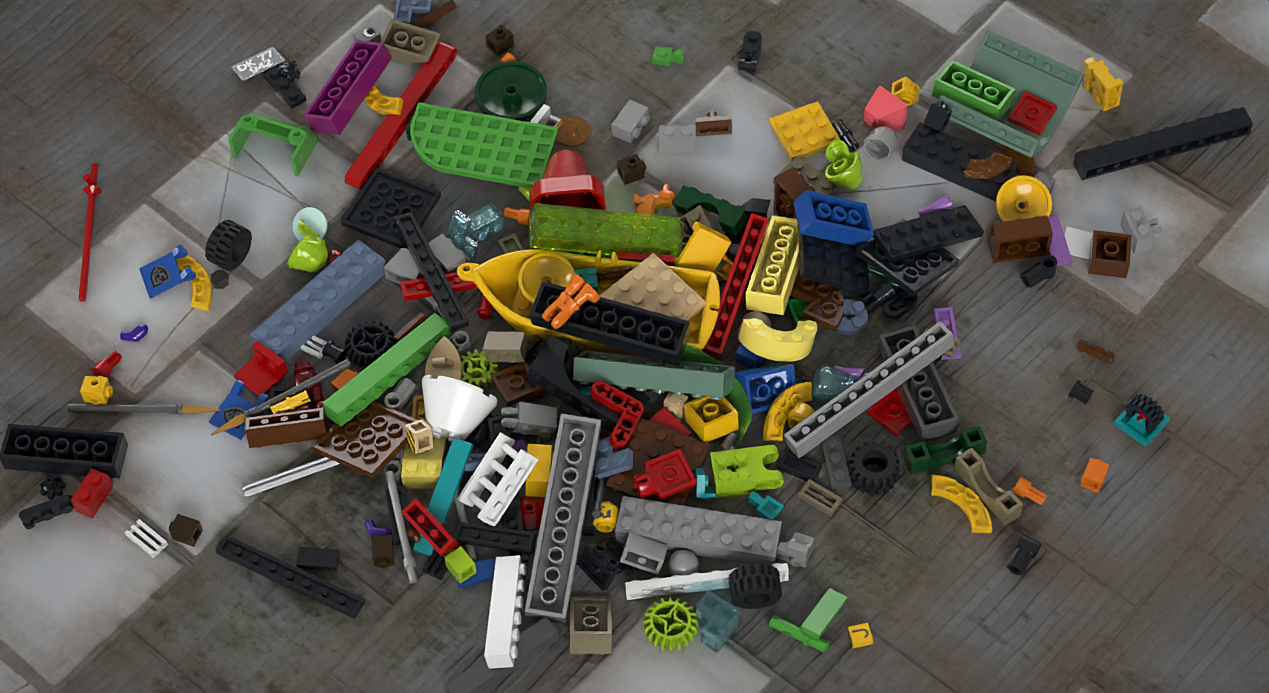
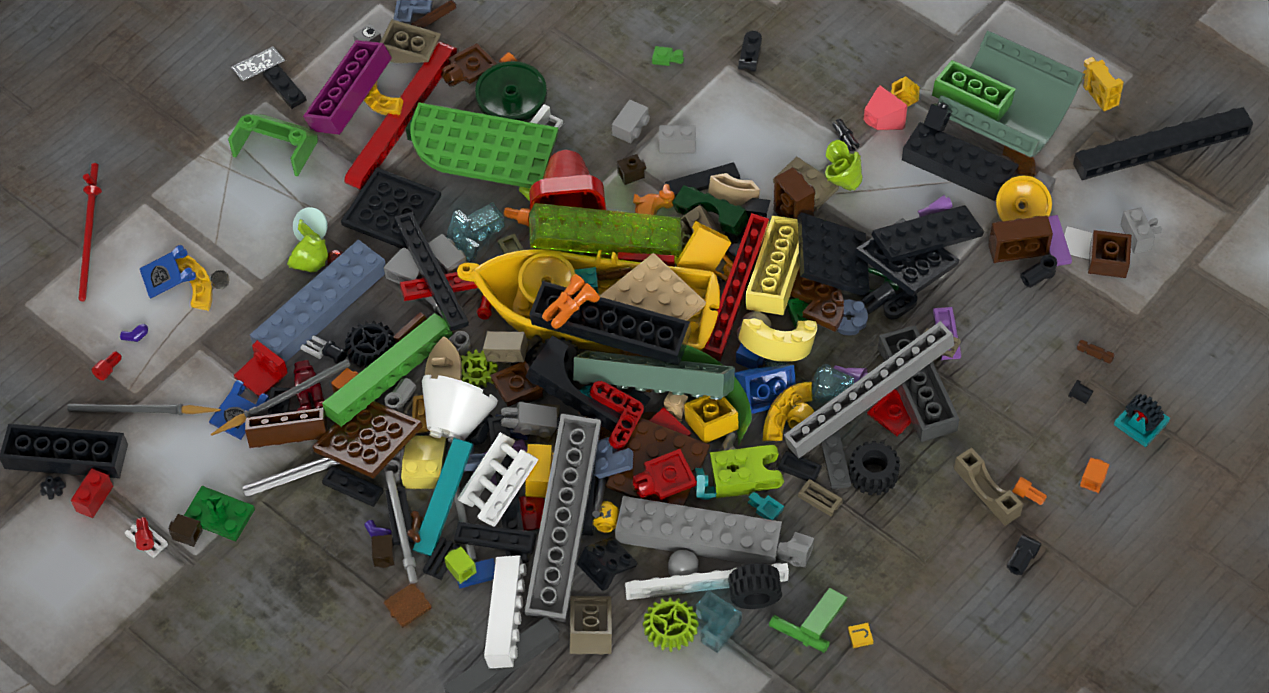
black plate [19,495,74,529] -> none
yellow brick [80,376,113,405] -> none
black tyre [205,220,252,271] -> none
black plate [215,535,365,619] -> none
yellow pin [270,390,311,414] -> none
black plant [278,60,301,80] -> none
black tile [296,547,340,571] -> none
red brick [401,498,461,557] -> none
tan brick [405,419,433,454] -> none
dark brown brick [485,25,514,57] -> none
clear orange piece [556,117,591,147] -> none
light grey brick [620,532,668,575] -> none
reddish brown tile [695,111,732,136] -> none
yellow plate [769,101,841,161] -> none
blue brick [793,190,874,246] -> none
light grey helmet [863,126,898,159] -> none
dark green arch [904,426,987,475] -> none
yellow tile [931,475,992,533] -> none
clear orange tile [964,152,1013,179] -> none
red tile [1008,91,1057,136] -> none
none -> red piece [135,517,154,551]
none -> green plate [184,486,255,542]
none -> black tile [322,466,384,507]
none -> clear orange piece [383,583,432,628]
none -> reddish brown plate [442,43,497,87]
none -> black tile [665,162,740,197]
none -> tan brick [708,173,760,206]

